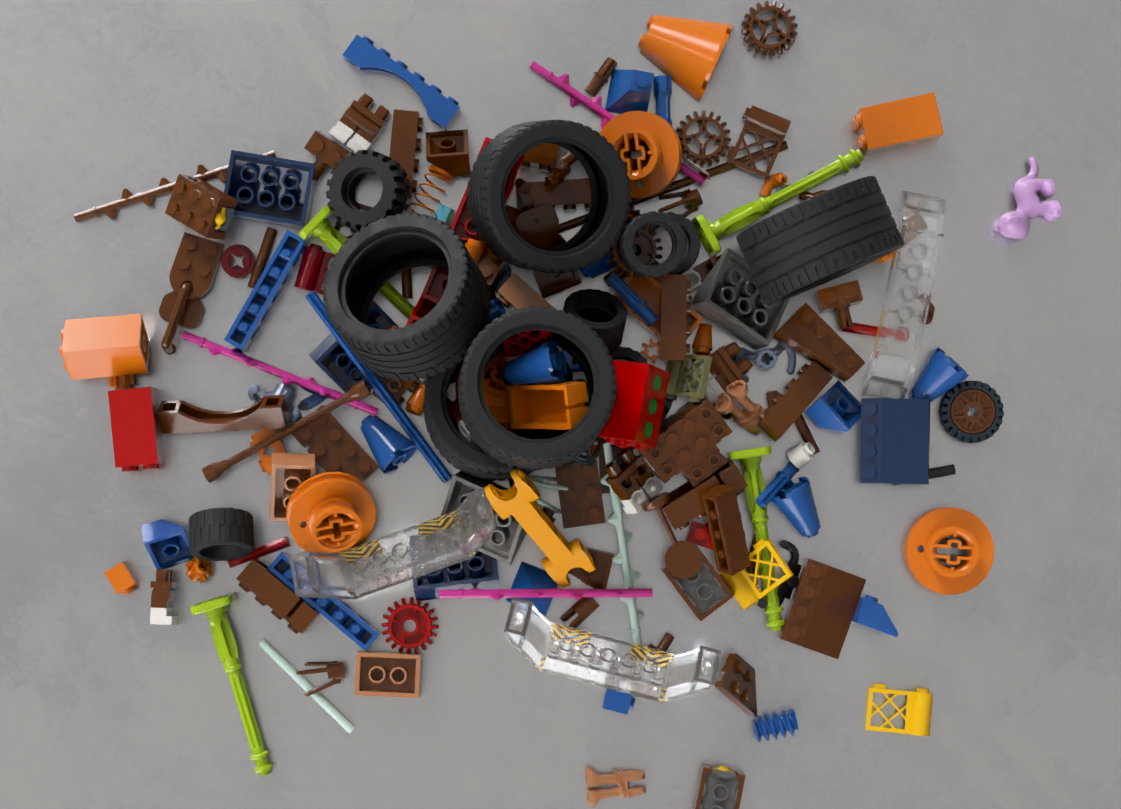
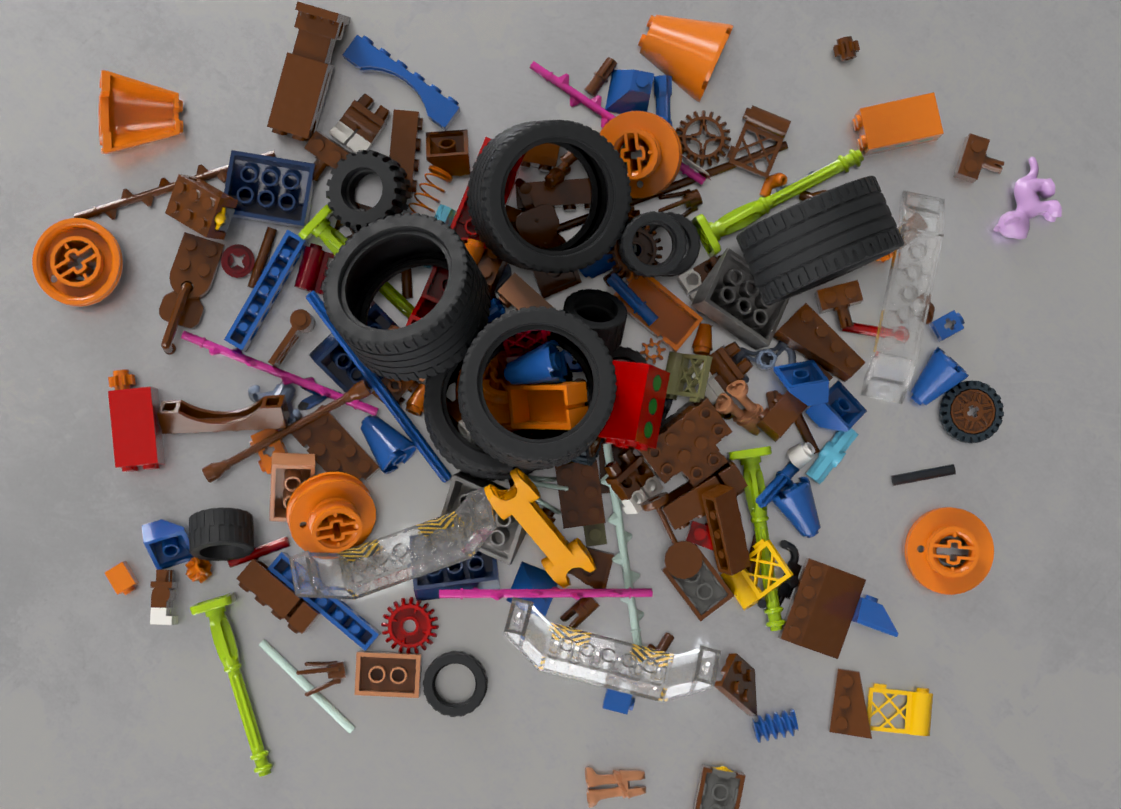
orange brick [59,314,149,380] -> none
reddish brown brick [659,274,691,362] -> none
reddish brown gear [741,0,798,58] -> none
dark blue slope [860,398,930,485] -> none
none -> orange wheel [32,218,123,307]
none -> orange cone [98,70,183,154]
none -> reddish brown brick [267,1,351,141]
none -> reddish brown piece [268,309,315,368]
none -> black tyre [423,651,488,717]
none -> olive plate [583,523,607,547]
none -> blue slope [773,360,829,406]
none -> medium azure piece [805,428,859,485]
none -> reddish brown wing [830,669,872,739]
none -> reddish brown gear [833,36,860,61]
none -> blue brick [929,310,965,342]
none -> reddish brown brick [953,133,1004,183]

